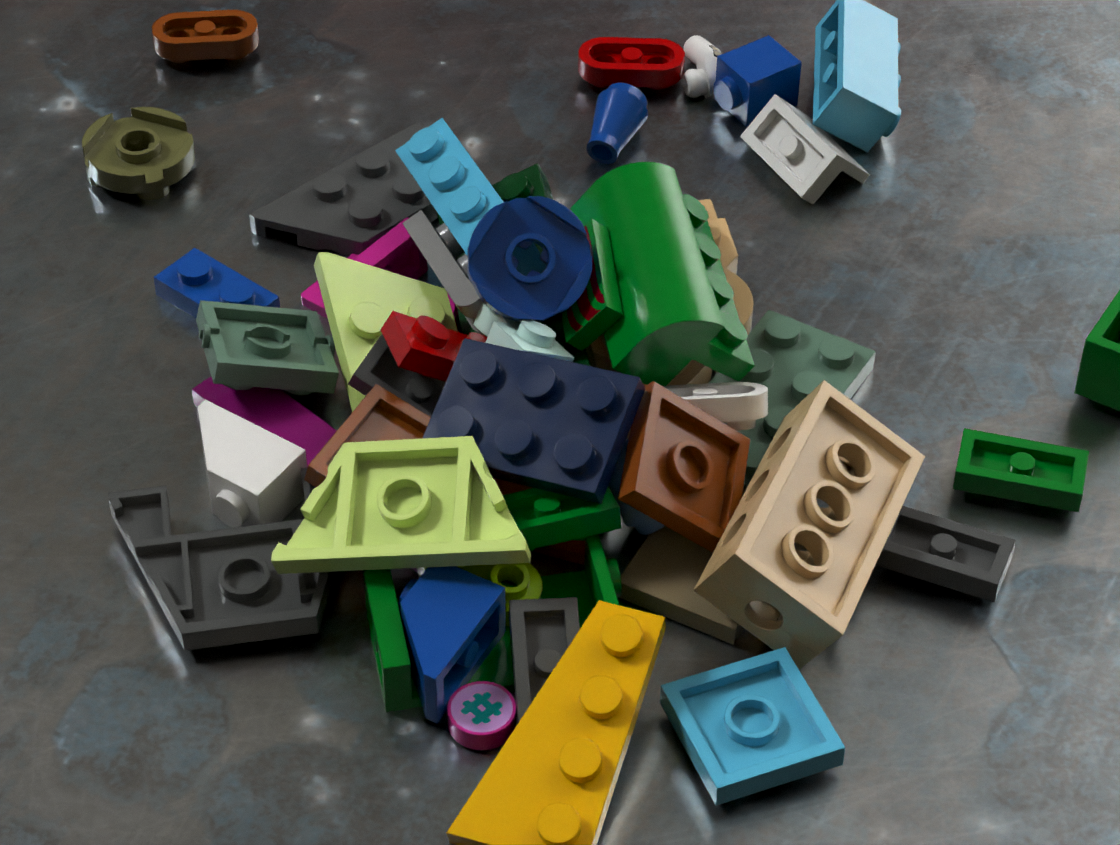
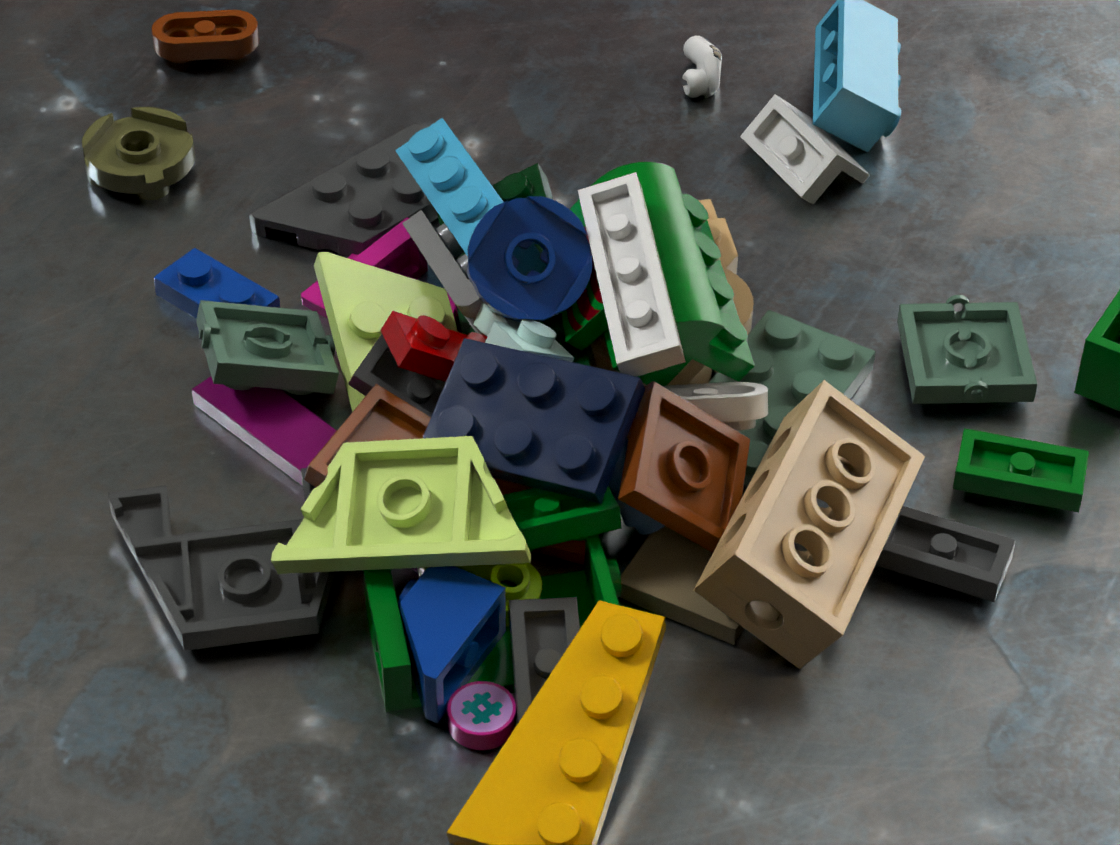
white slope [198,399,307,528] -> none
red plate [578,37,685,90] -> none
blue cone [586,83,648,164] -> none
medium azure plate [660,647,845,806] -> none
blue brick [713,35,802,127] -> none
none -> white plate [578,172,686,377]
none -> sand green plate [897,295,1037,404]

